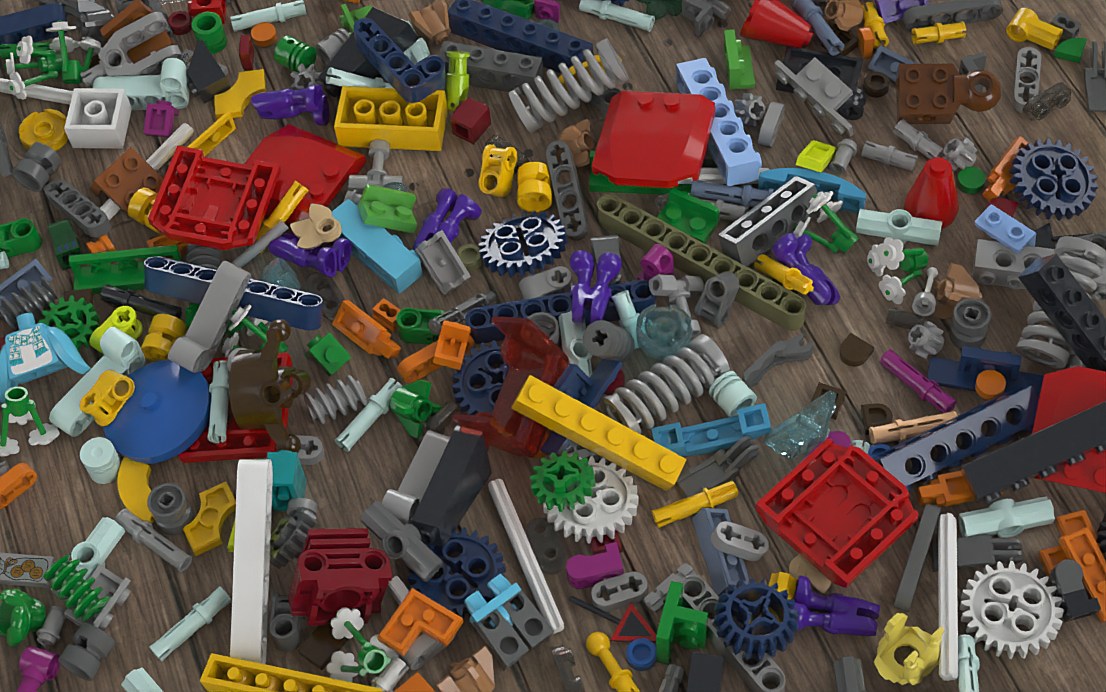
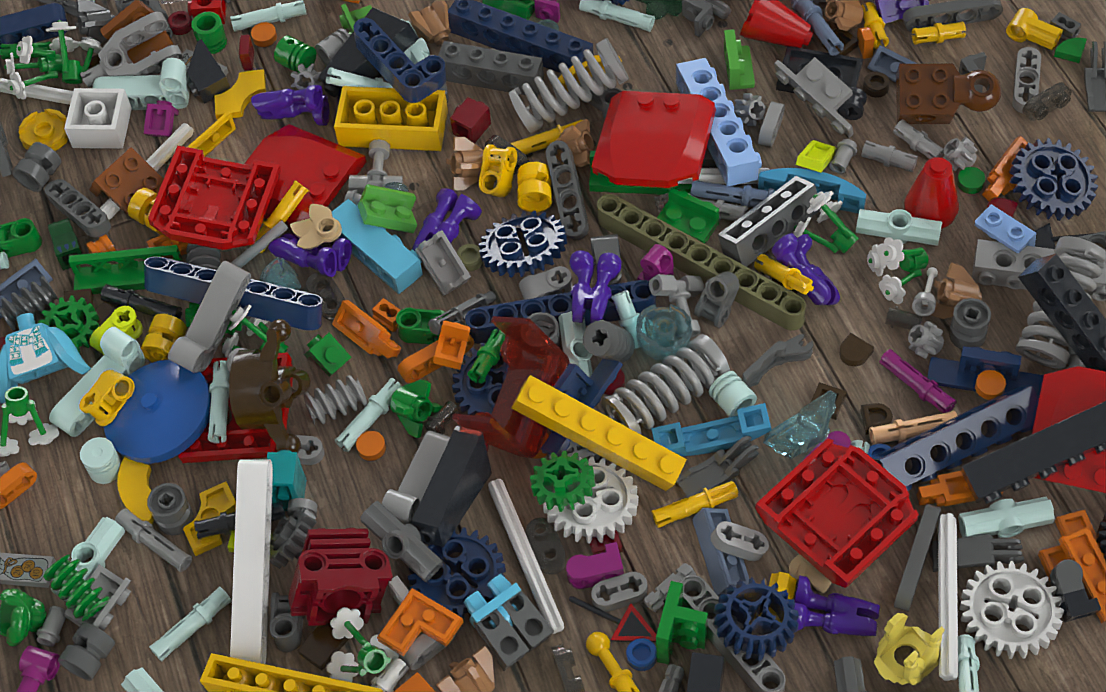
lime piece [446,51,470,111] -> none
none -> black pin [194,501,286,540]
none -> orange tile [356,431,386,461]
none -> medium nougat brick [446,137,484,190]
none -> green pin [468,329,509,383]
none -> yellow axle [510,120,583,158]

